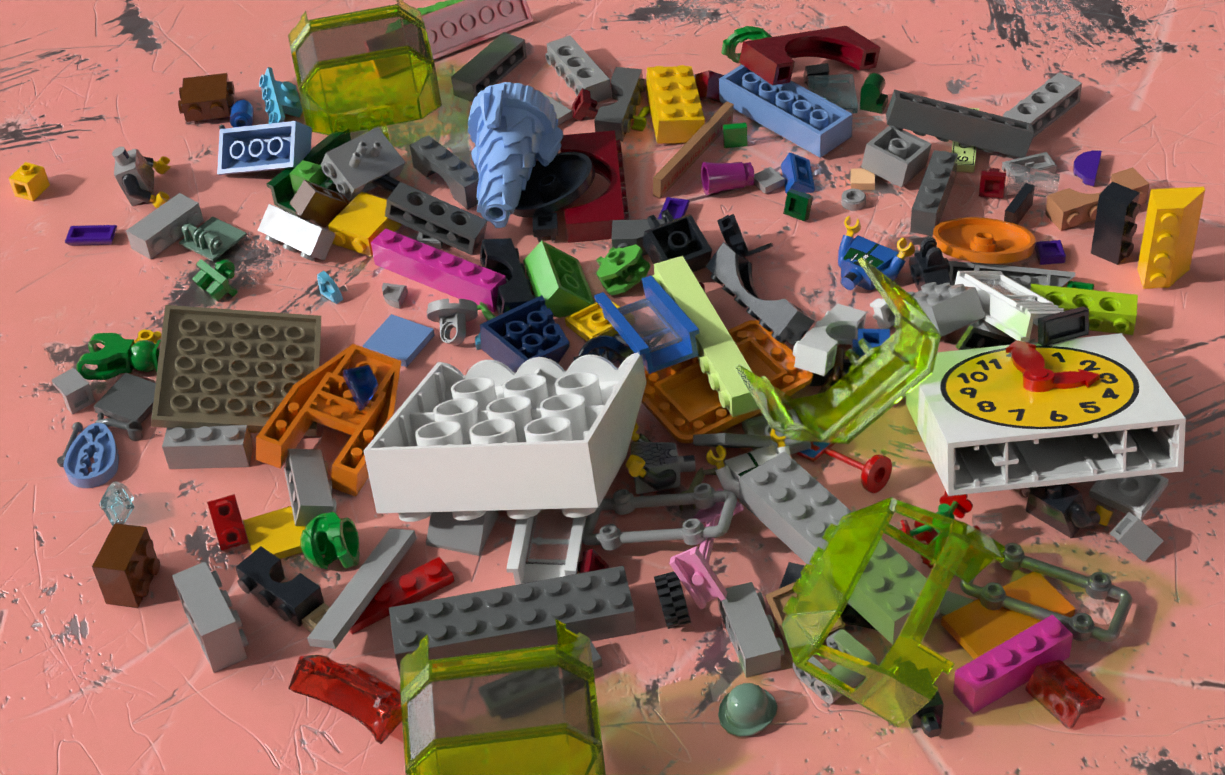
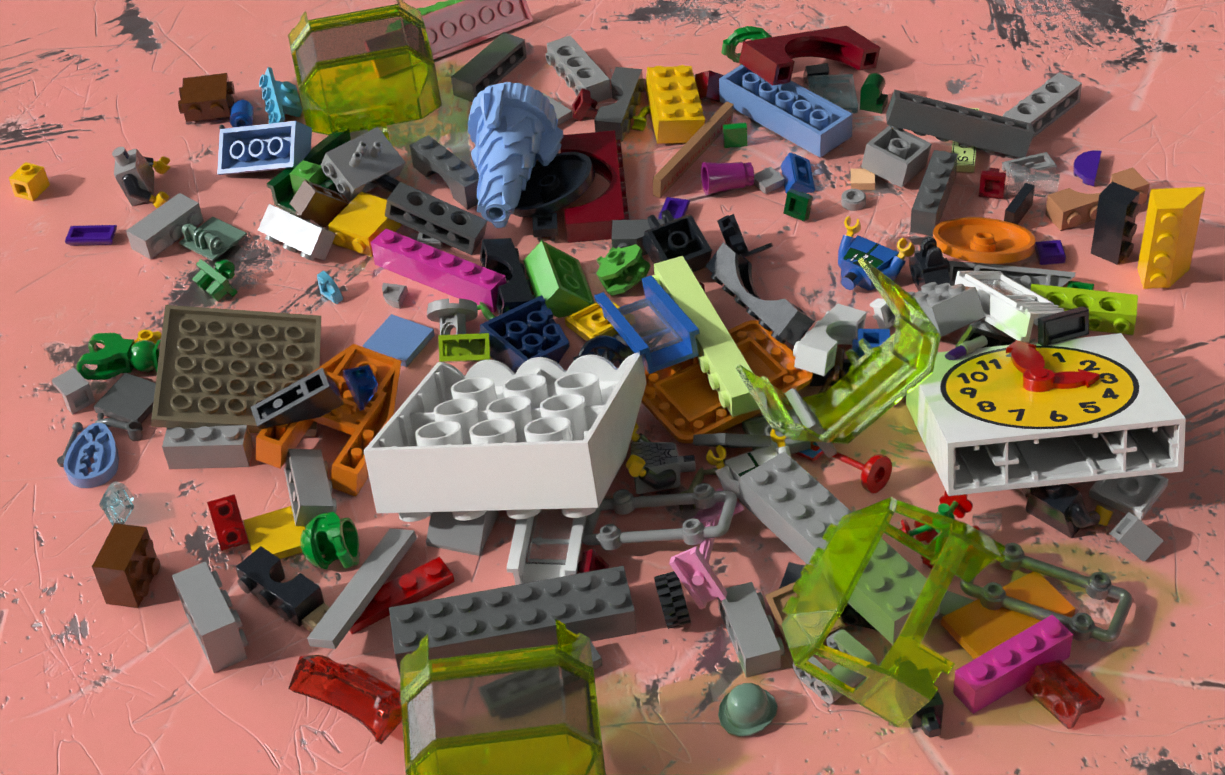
none -> black slope [251,367,344,429]
none -> lime torso [438,333,490,363]
none -> light grey tile [785,388,837,458]
none -> piece [945,335,987,360]

